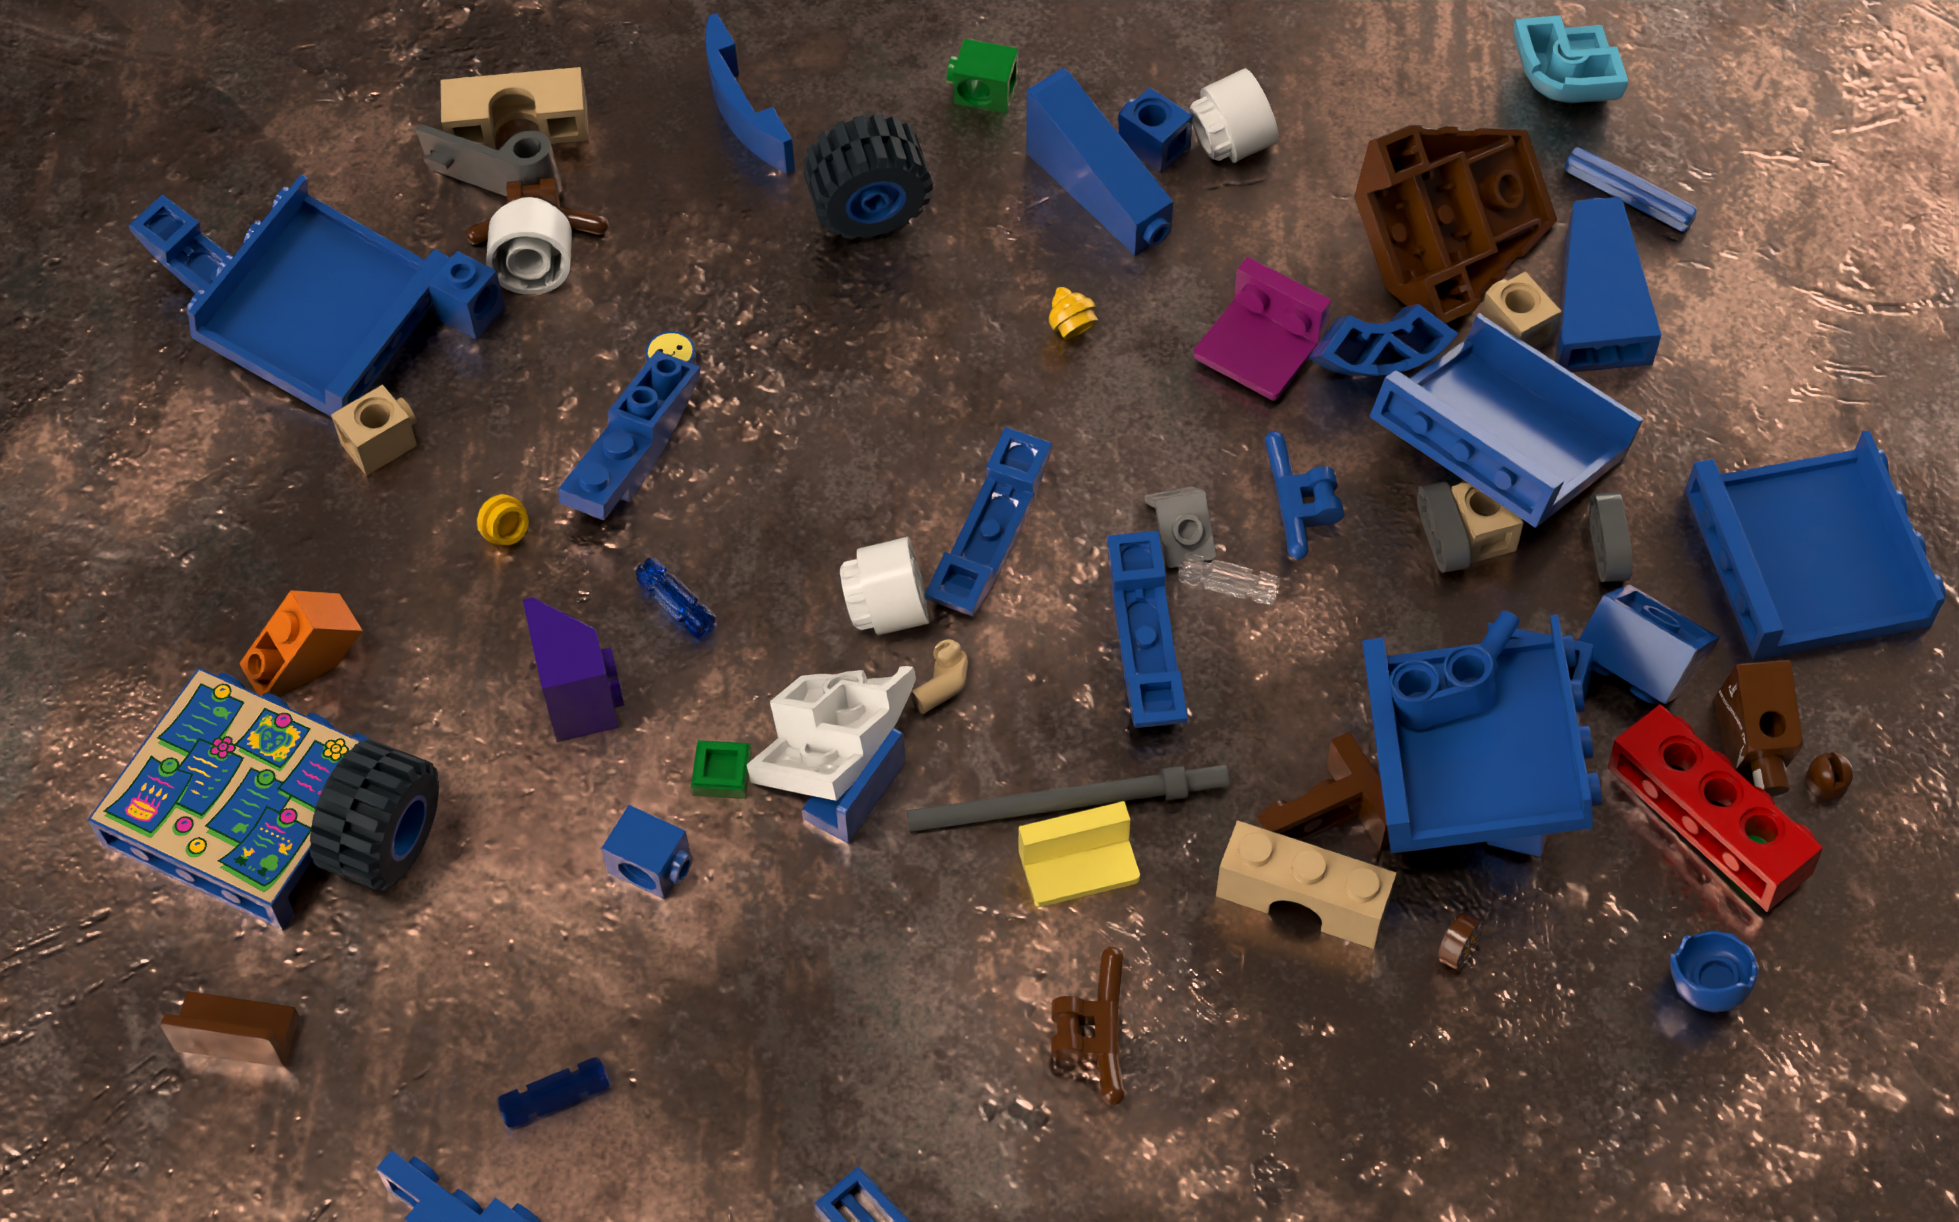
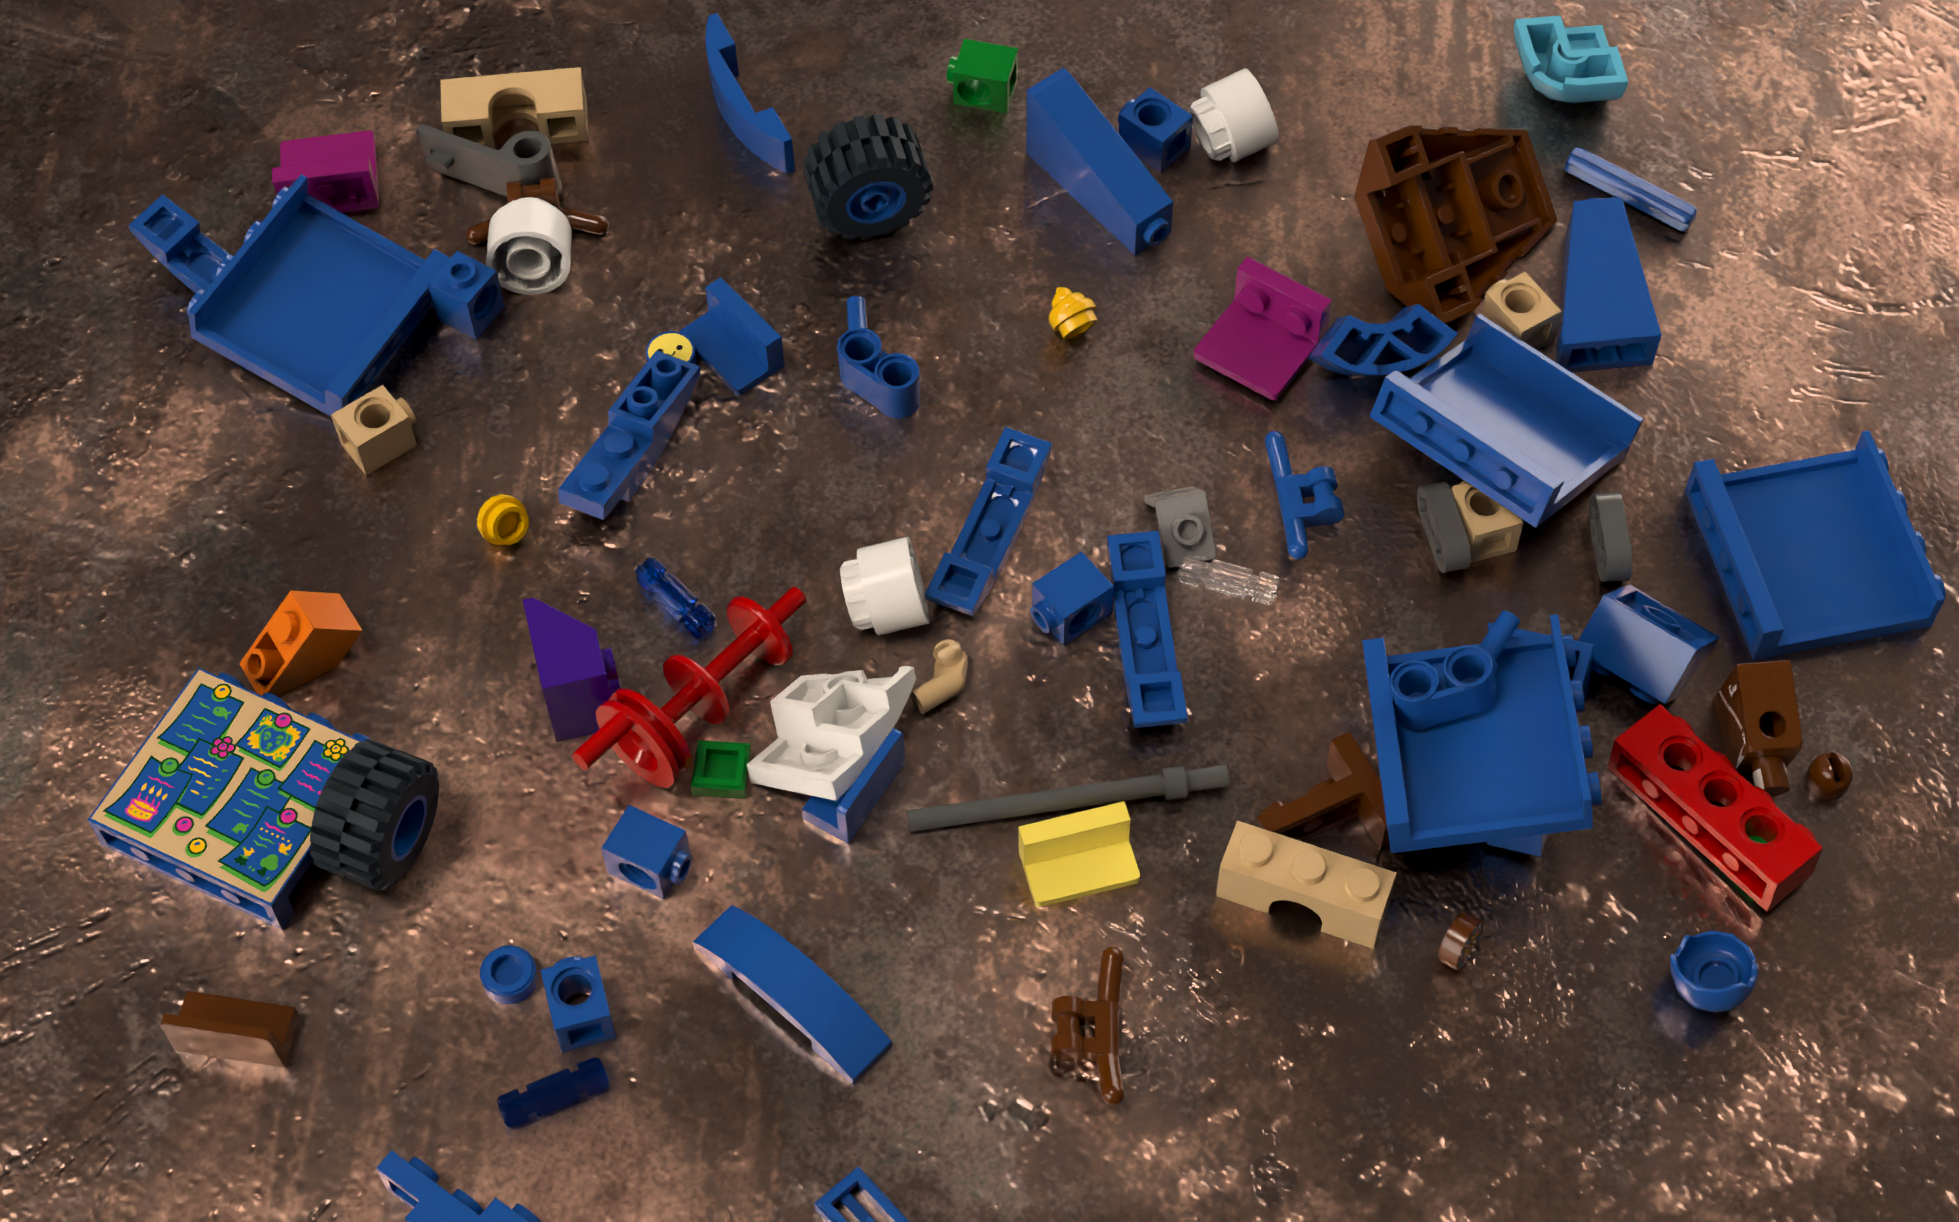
none -> magenta bracket [272,130,380,212]
none -> blue tile [480,945,538,1004]
none -> blue brick [540,955,617,1053]
none -> red piece [572,587,807,788]
none -> blue panel [680,277,785,396]
none -> blue slope [693,905,892,1084]
none -> blue beam [837,296,921,418]
none -> blue brick [1030,551,1114,646]

